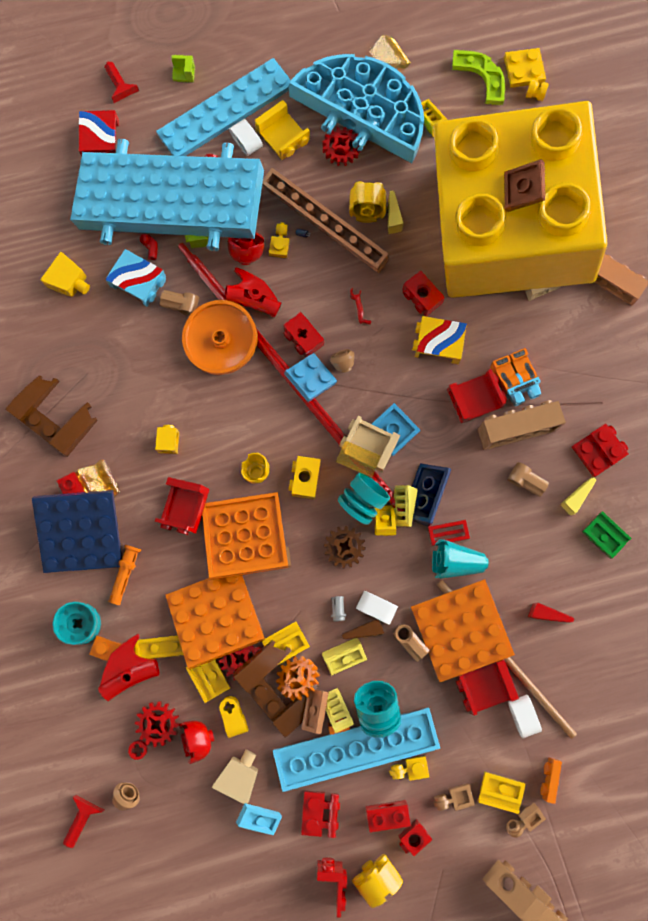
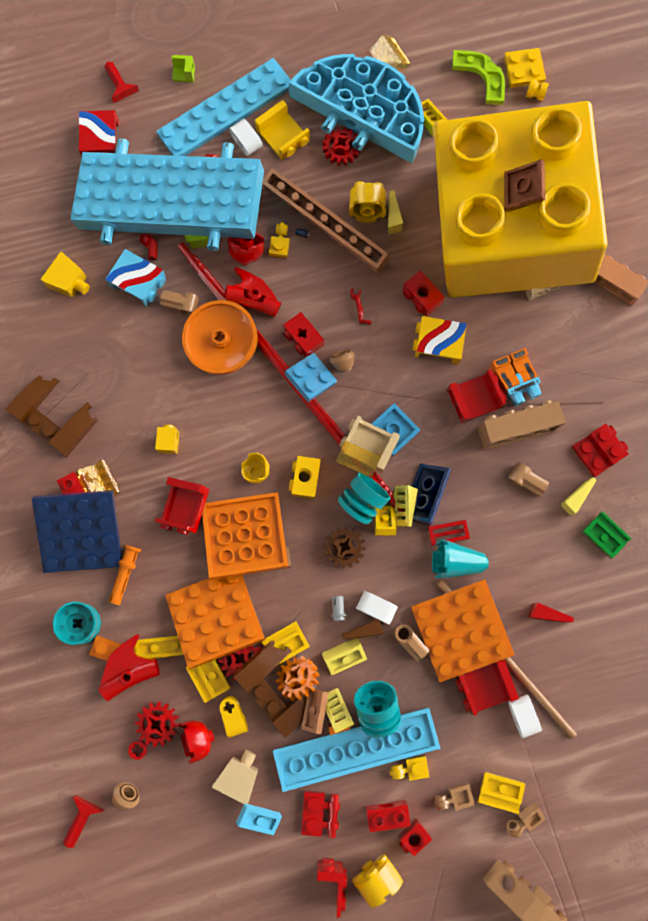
orange plate [540,757,562,804] -> none

